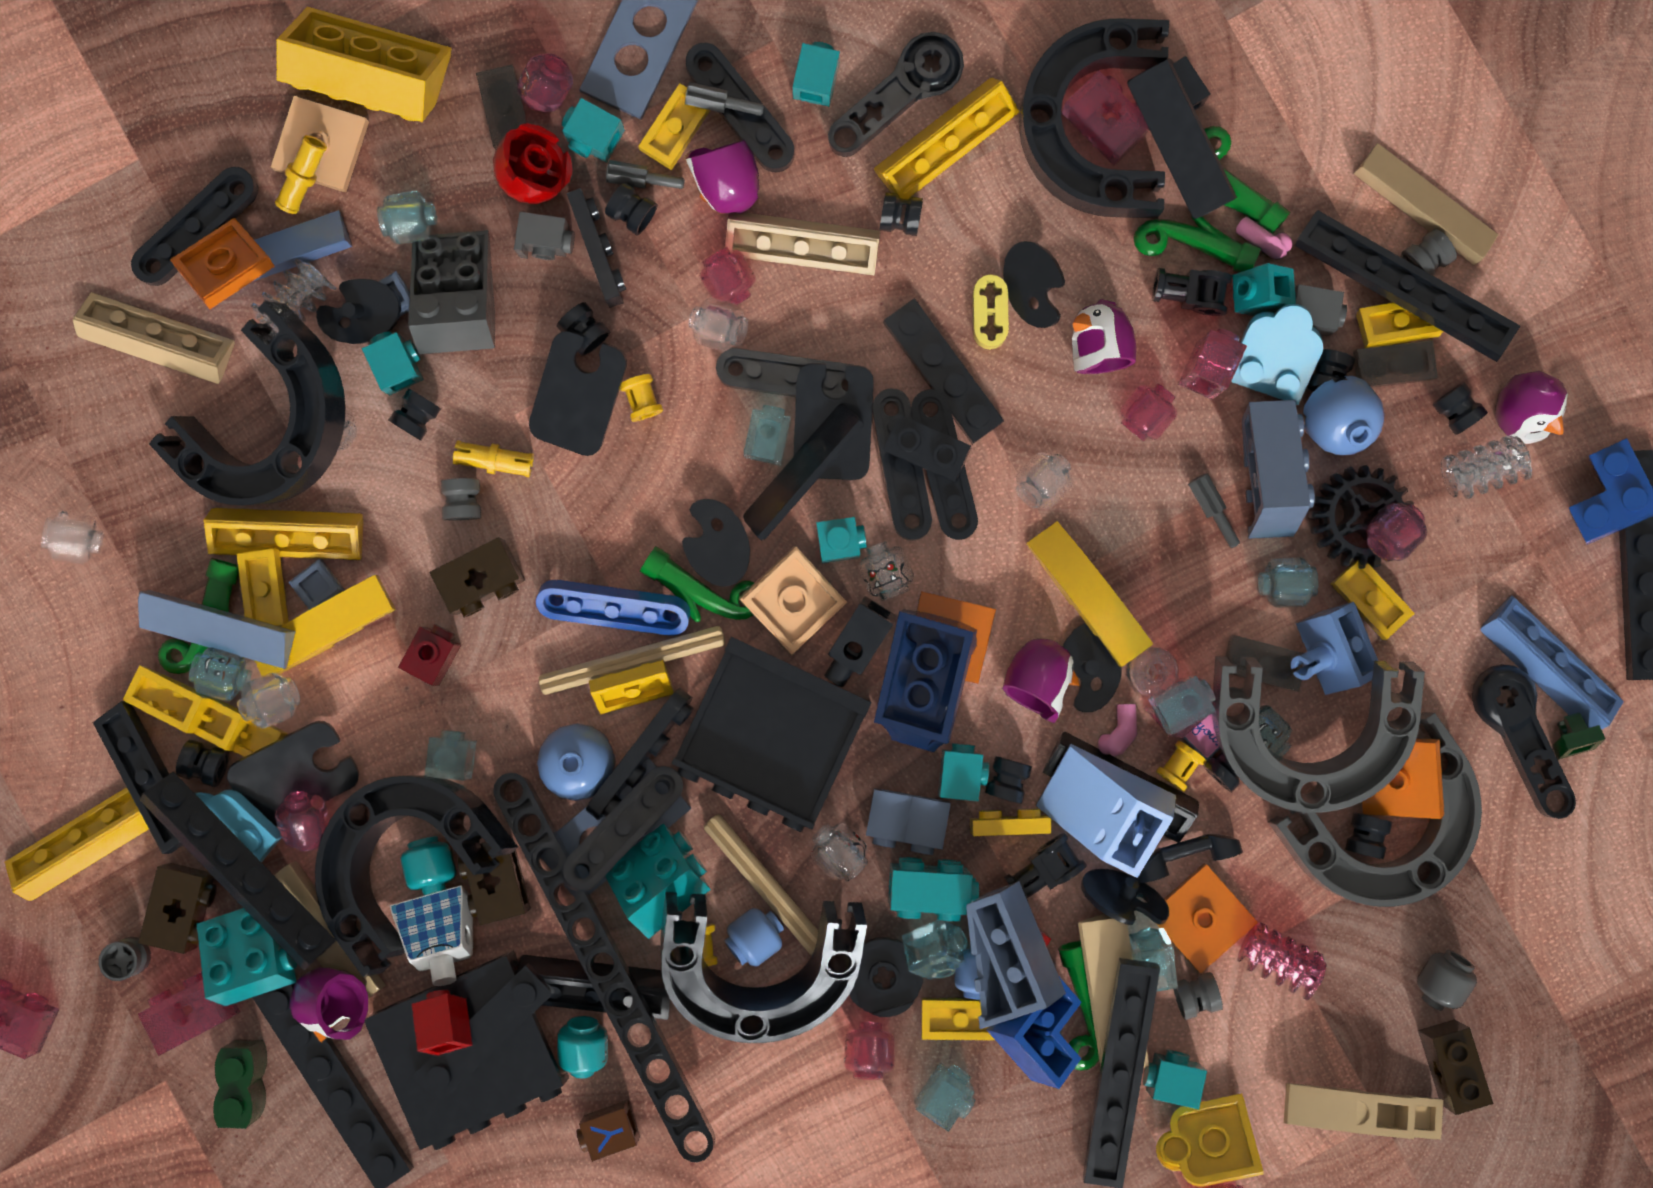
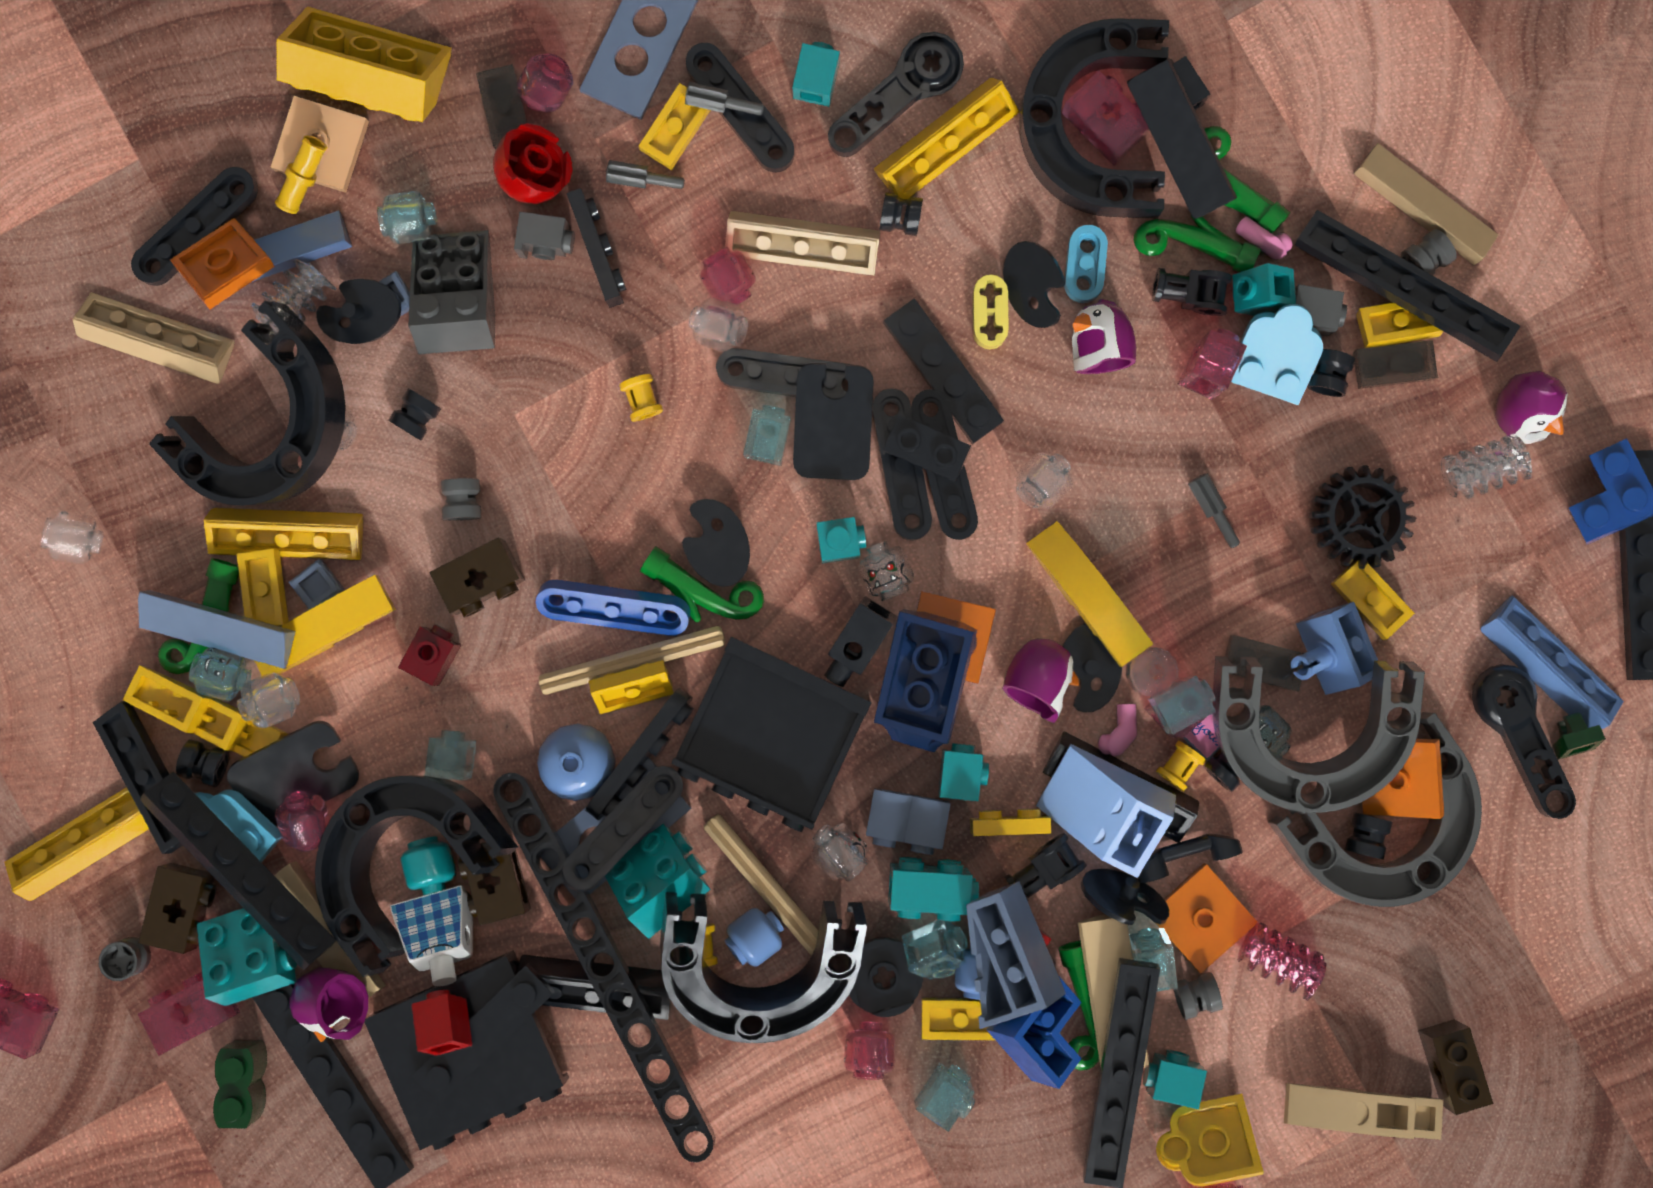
teal brick [361,332,424,396] -> none
yellow pin [453,440,534,478] -> none
black piece [529,330,627,456] -> none
black wheel [557,302,611,356] -> none
teal head [557,1016,608,1078] -> none
teal brick [562,98,625,163] -> none
reddish brown brick [576,1100,640,1162] -> none
black wheel [605,182,658,236] -> none
magenta piece [685,140,759,214] -> none
light nougat plate [738,546,847,655] -> none
black slope [743,403,864,541] -> none
black wheel [985,756,1032,804] -> none
clear pink head [1120,383,1178,442] -> none
sand blue wedge [1242,400,1315,539] -> none
clear light blue head [1258,557,1319,608] -> none
medium blue cylinder [1303,376,1385,455] -> none
clear pink head [1366,503,1427,561] -> none
dark grey head [1417,950,1477,1011] -> none
black wheel [1432,382,1488,435] -> none
none -> medium azure plate [1064,225,1108,303]

